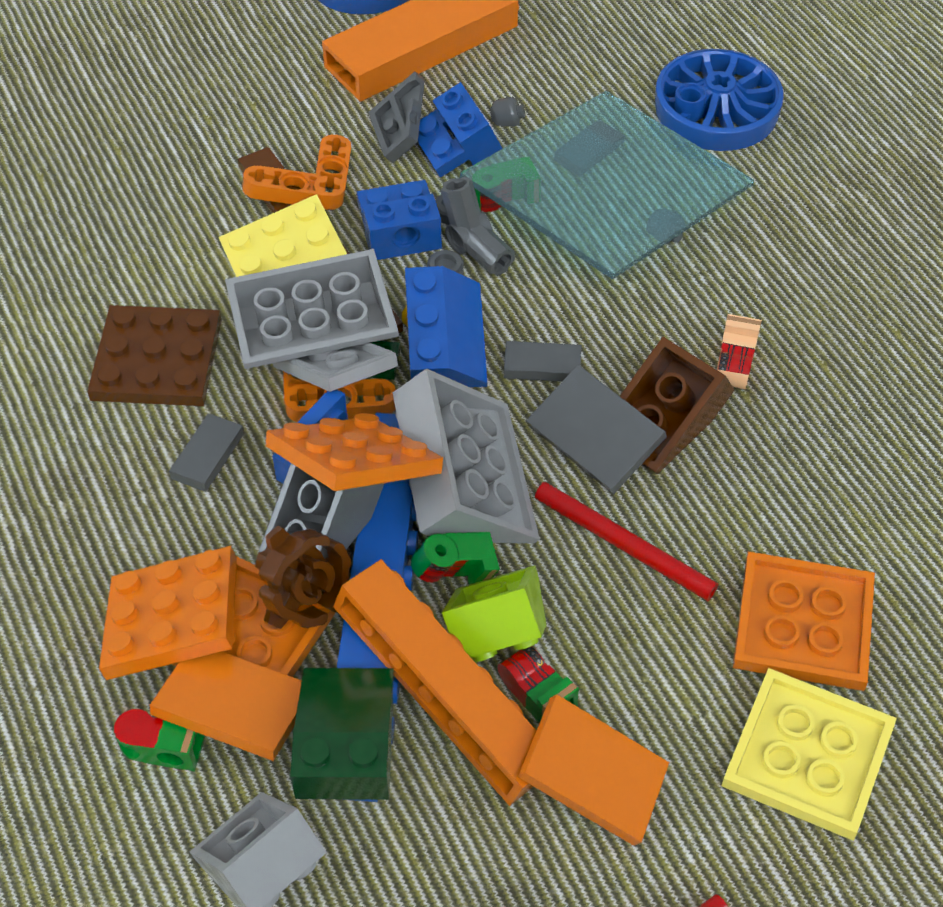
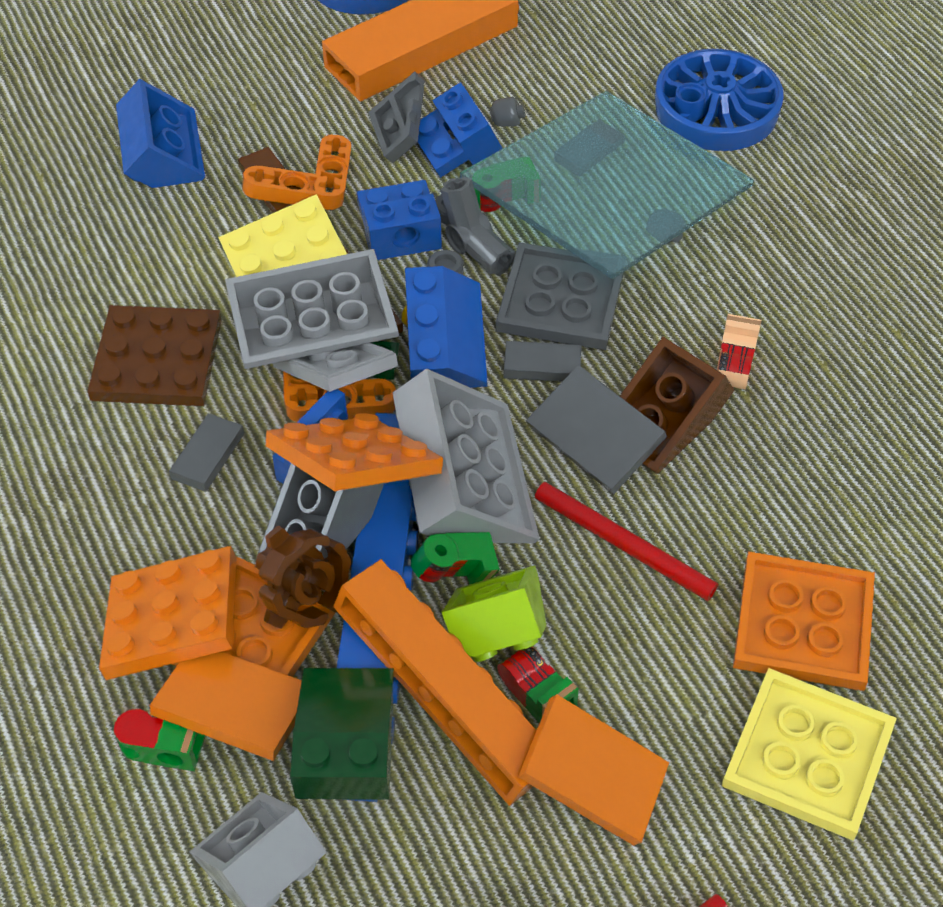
none -> blue slope [116,79,205,188]
none -> dark grey plate [496,242,626,350]

